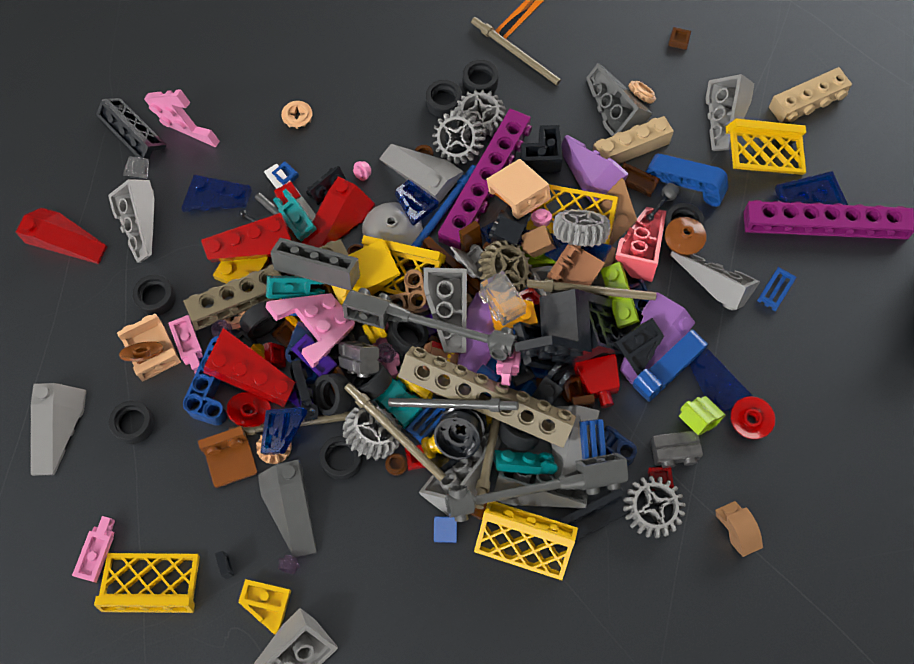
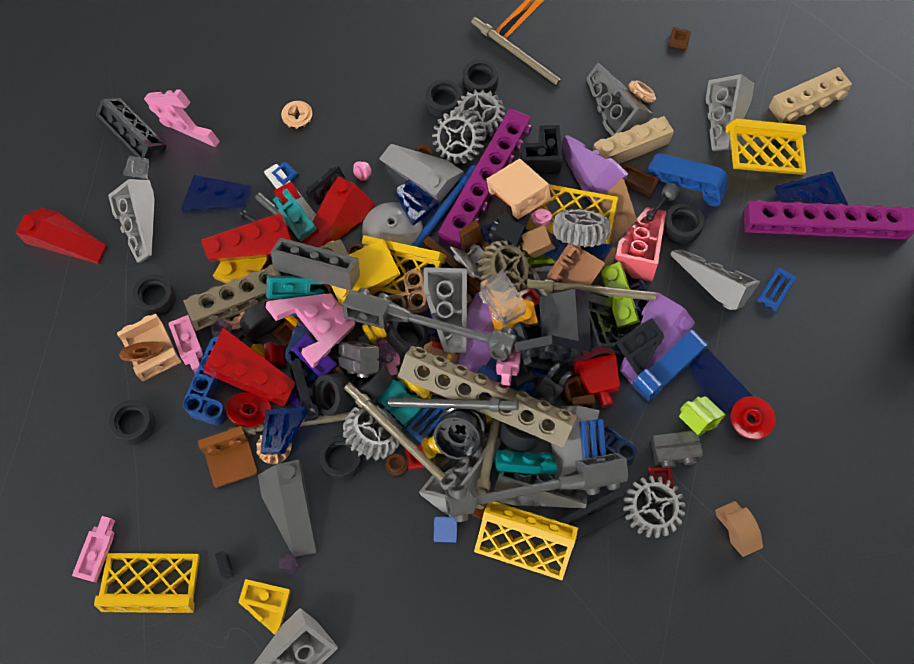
light grey wedge [31,383,86,476] -> none
dark orange dish [665,217,706,255] -> none

